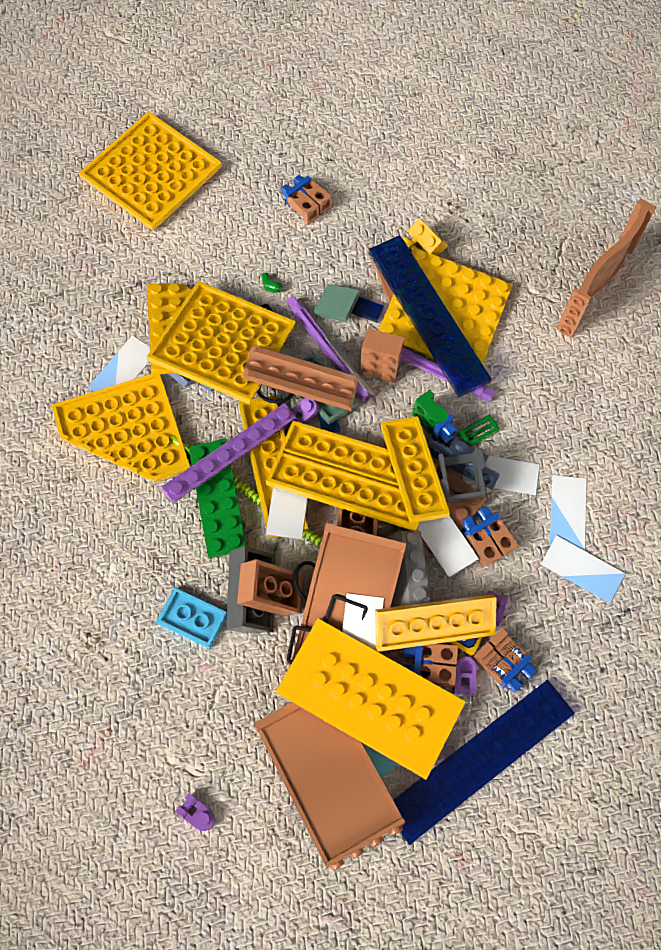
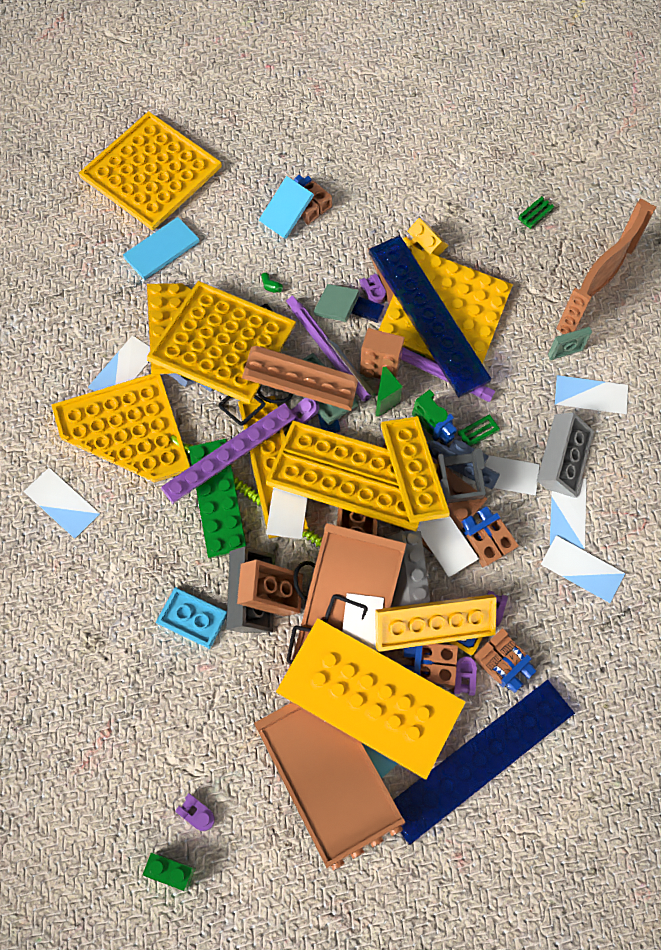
none -> sticker [23,468,100,539]
none -> medium azure tile [123,217,200,281]
none -> green brick [142,853,196,891]
none -> black piece [218,395,266,426]
none -> medium azure tile [259,176,314,239]
none -> medium lavender plate [359,273,386,304]
none -> green slope [376,367,403,417]
none -> green tile [518,196,554,229]
none -> light grey slope [537,412,594,498]
none -> sand green tile [548,327,592,360]
none -> sticker [555,375,628,414]

